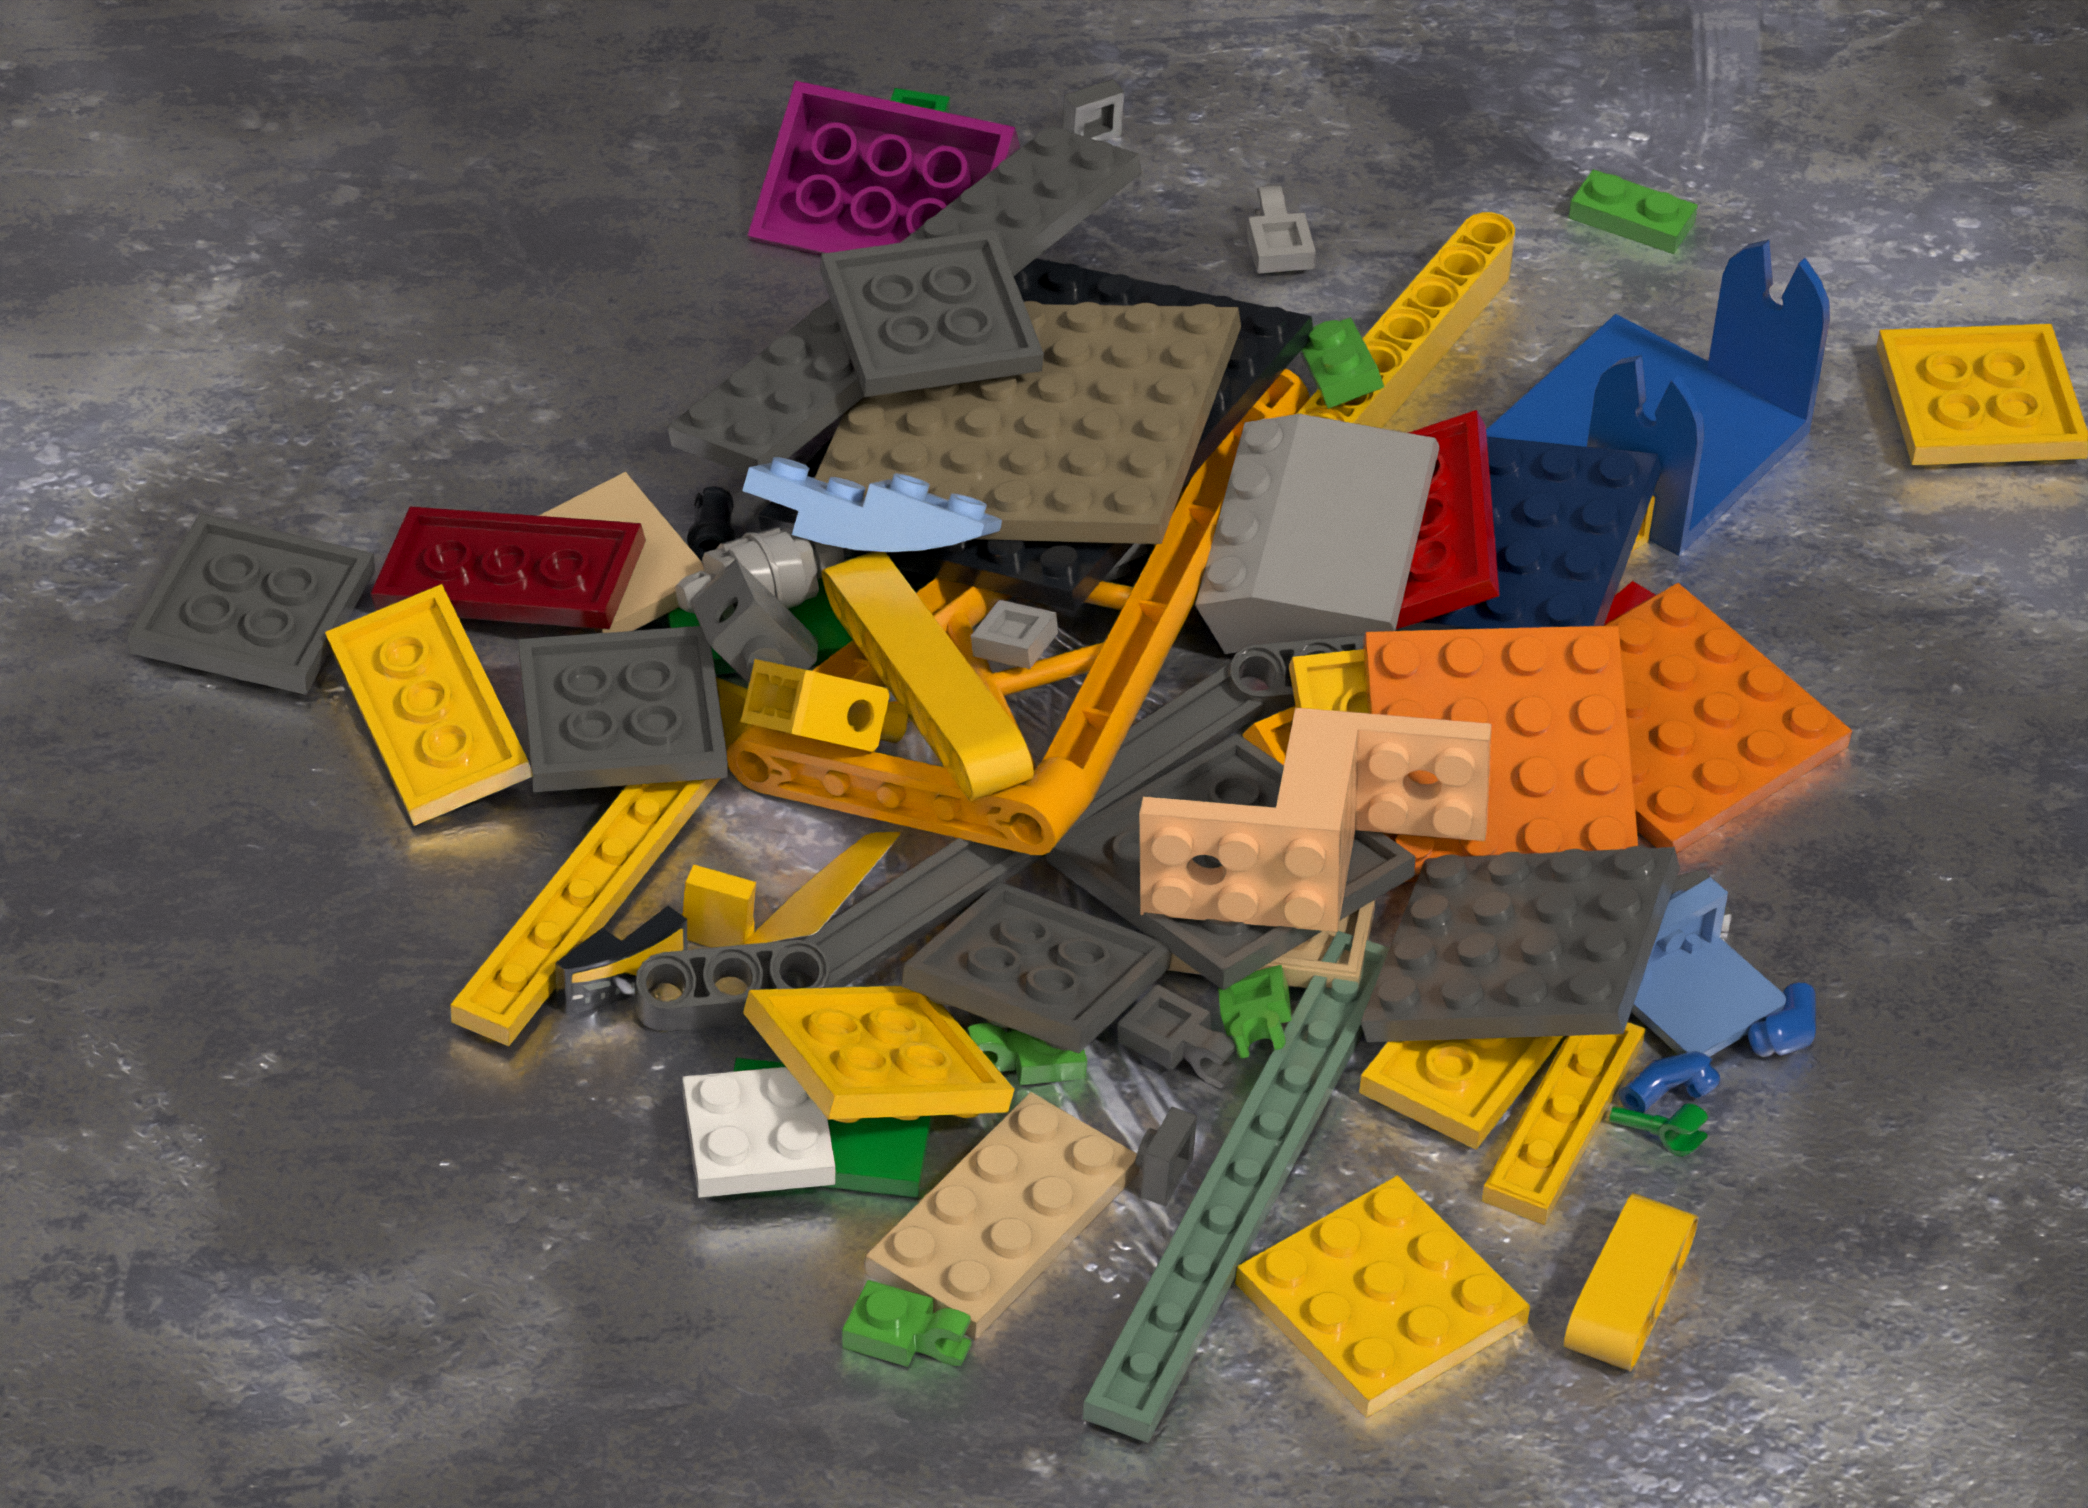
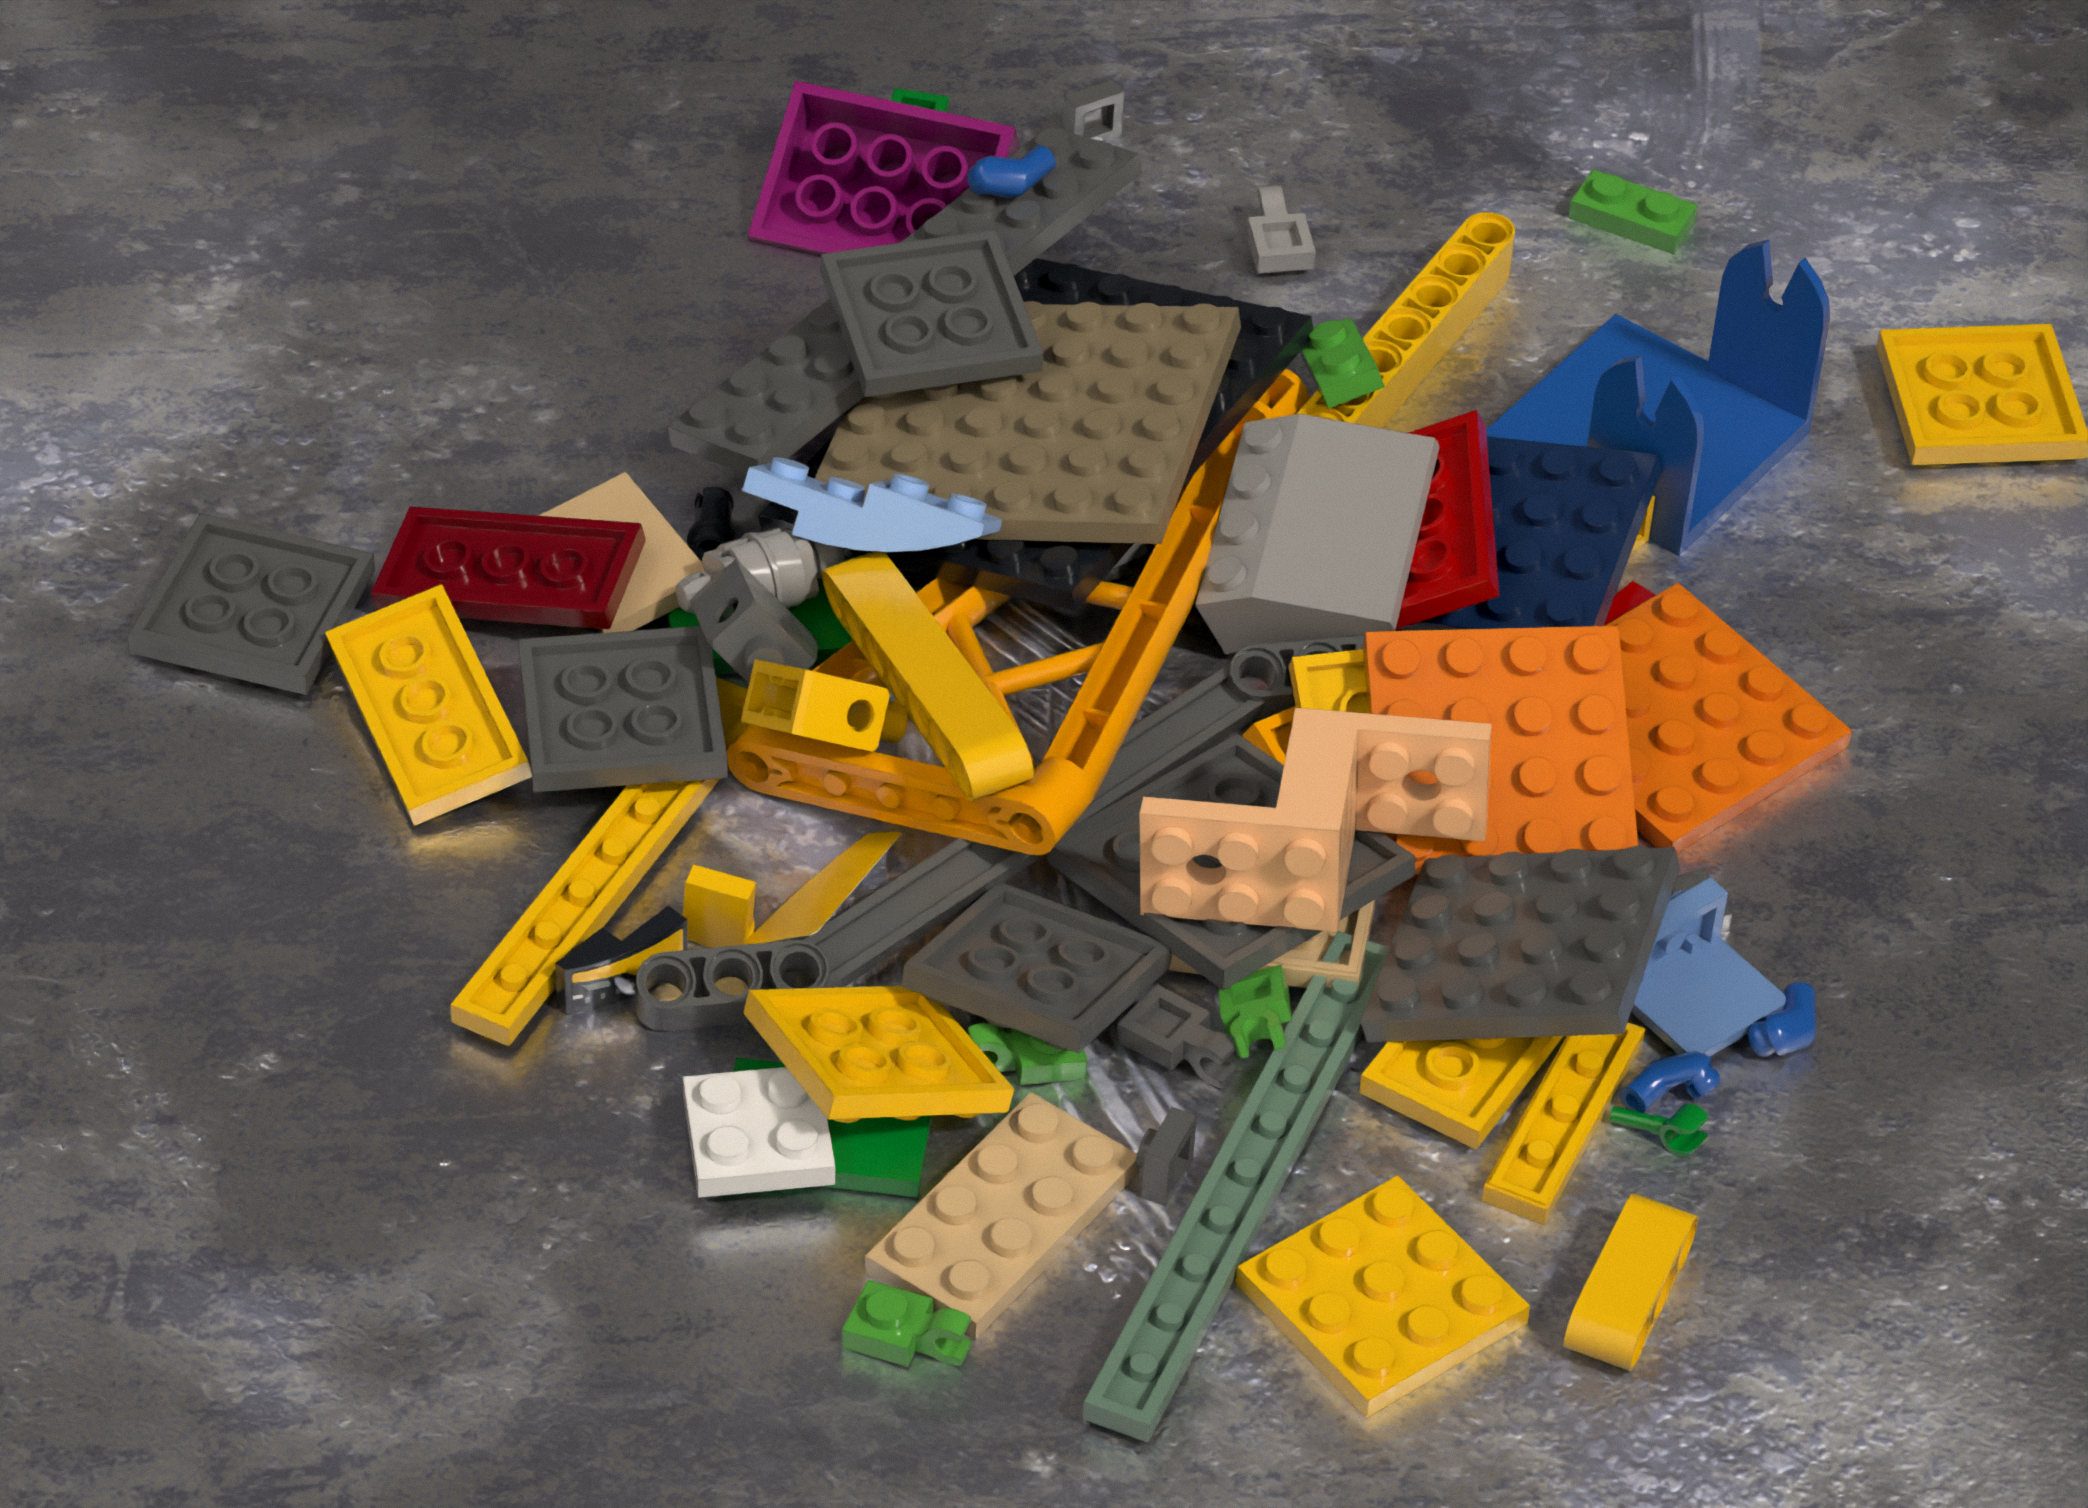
light grey plate [971,600,1058,669] -> none
none -> blue arm [967,145,1056,198]

